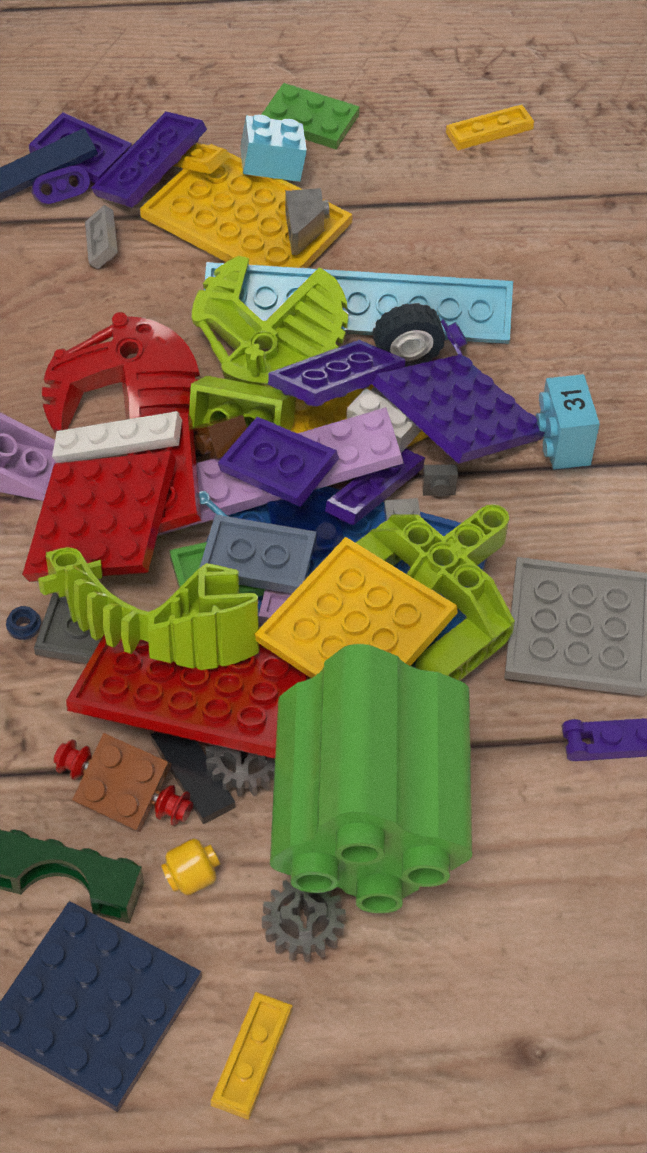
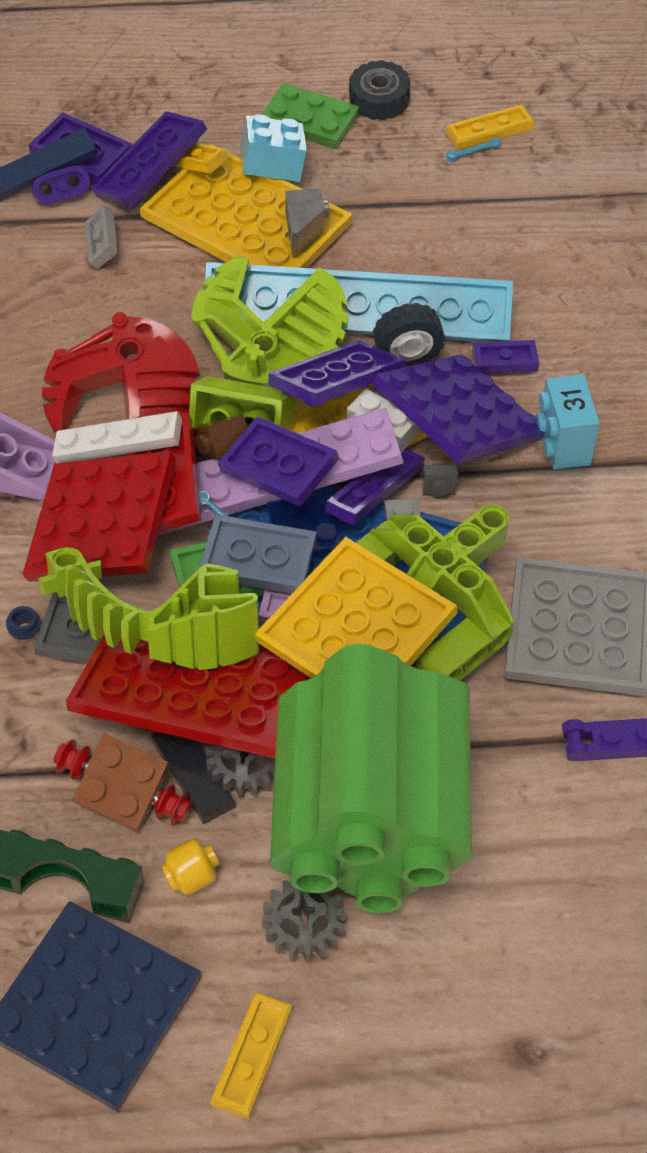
dark purple plate [441,319,468,355] -> none
none -> black wheel [349,60,410,120]
none -> dark azure hinge [446,137,501,162]
none -> dark purple plate [472,340,539,374]

